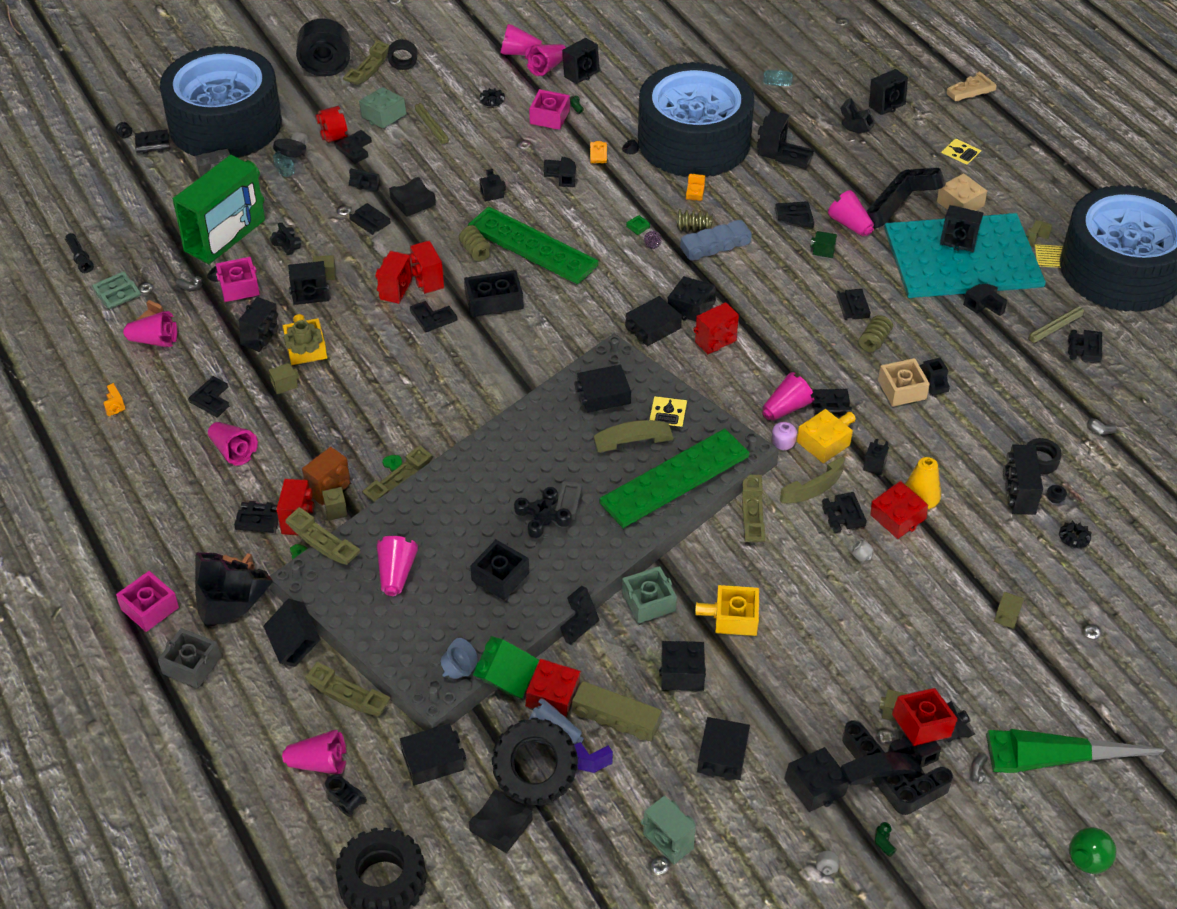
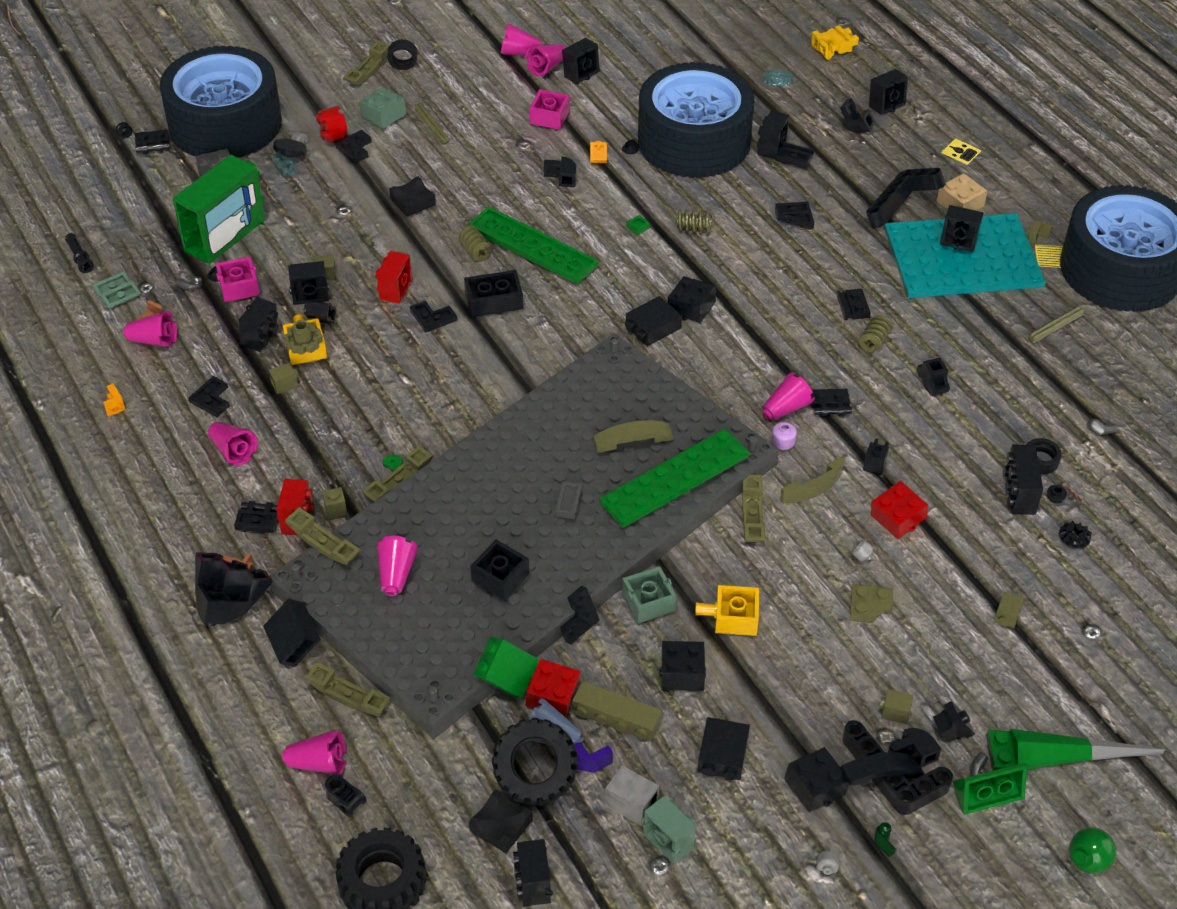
dark pink brick [116,571,179,632] -> none
dark grey brick [158,628,221,689] -> none
black hips [270,222,301,255] -> none
green piece [290,544,308,560] -> none
black piece [296,18,351,77] -> none
dark orange brick [302,446,351,505] -> none
black hips [349,168,380,192] -> none
black plate [349,203,391,235] -> none
black brick [400,723,466,786] -> none
red brick [408,240,444,294] -> none
sand blue piece [440,638,478,679] -> none
black brick [479,169,506,202] -> none
black gear [480,88,505,106] -> none
black gear [514,487,572,538] -> none
dark green arm [570,95,584,114] -> none
black brick [574,364,631,413] -> none
clear purple tile [644,231,662,249] -> none
sticker [650,396,687,427] -> none
sand blue brick [680,220,752,260] -> none
light orange bracket [686,174,705,201] -> none
red brick [693,302,739,355] -> none
yellow brick [797,409,856,464] -> none
dark green brick [810,231,837,258] -> none
black plate [822,492,867,533] -> none
dark pink cone [828,190,874,236] -> none
tan brick [878,358,930,407] -> none
red brick [892,688,957,746] -> none
yellow cone [905,457,941,509] -> none
tan wing [947,71,996,101] -> none
black brick [963,284,1007,316] -> none
black plate [1068,330,1102,362] -> none
none -> black brick [304,301,336,324]
none -> black brick [513,839,553,907]
none -> flat silver piece [605,766,659,826]
none -> yellow hips [811,25,859,60]
none -> olive plate [850,584,893,623]
none -> green slope [953,763,1027,815]

